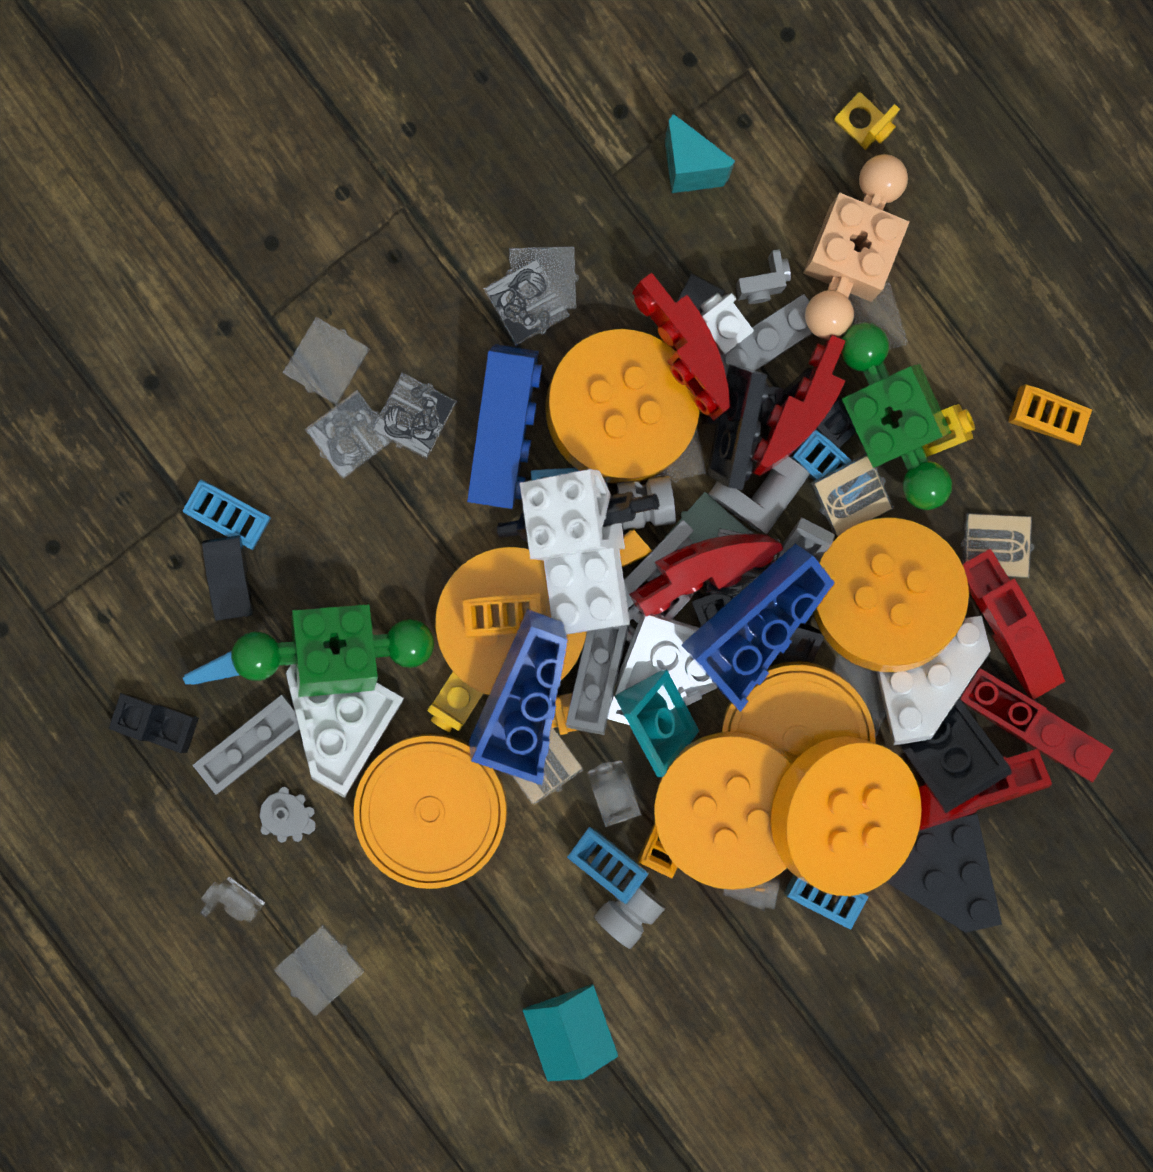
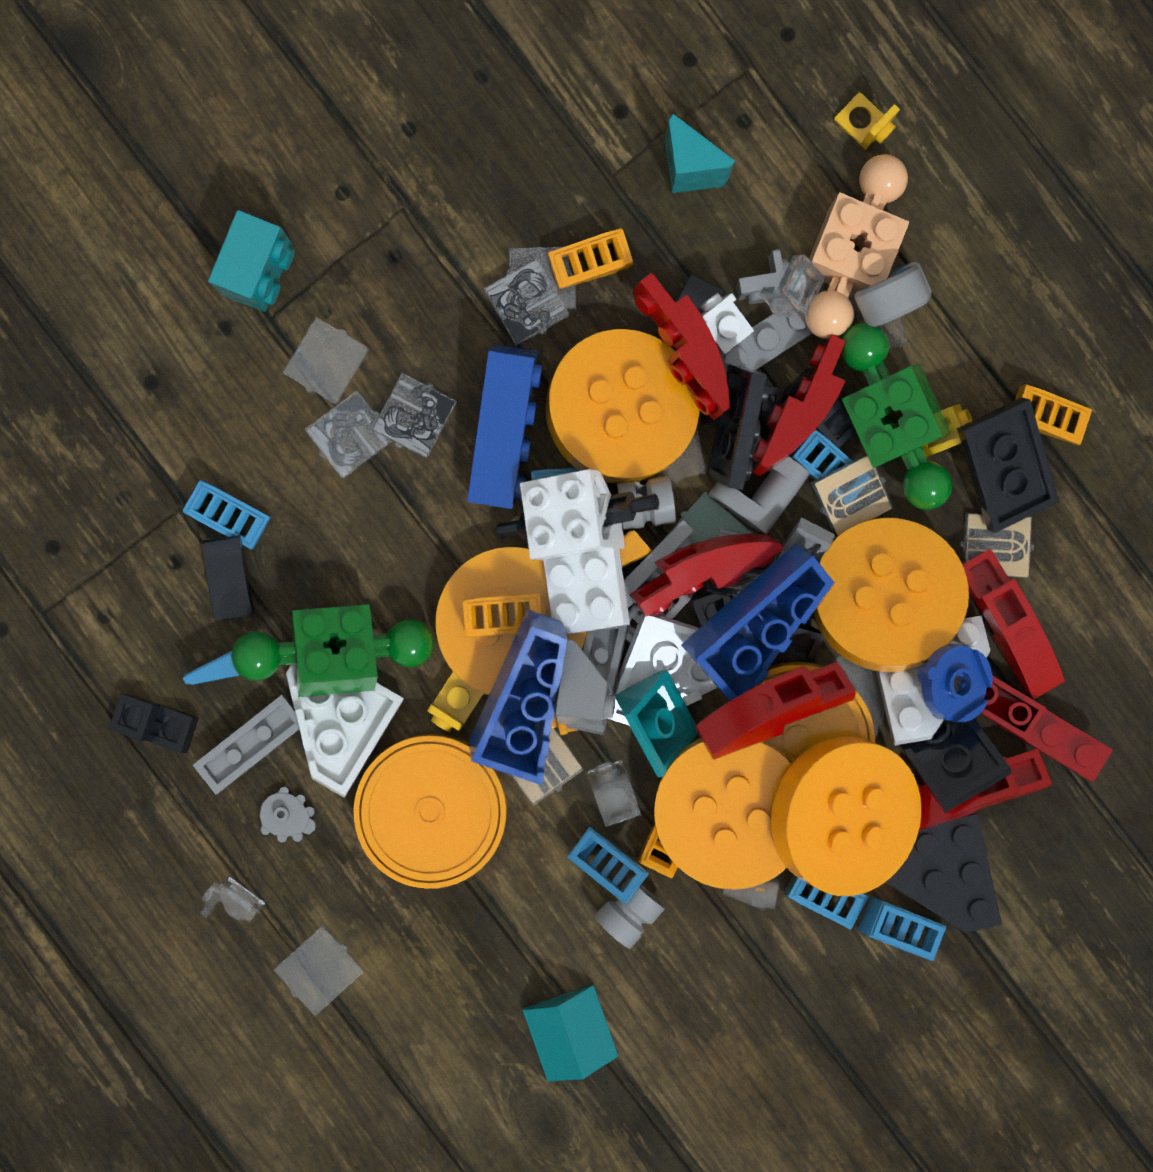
none -> teal brick [208,210,295,312]
none -> light orange slope [547,228,633,290]
none -> light grey slope [555,640,616,729]
none -> red slope [696,662,856,760]
none -> clear bracket [760,255,825,317]
none -> light grey animal [854,262,932,327]
none -> dark azure slope [858,896,947,961]
none -> blue plate [918,644,993,722]
none -> black plate [957,397,1059,533]

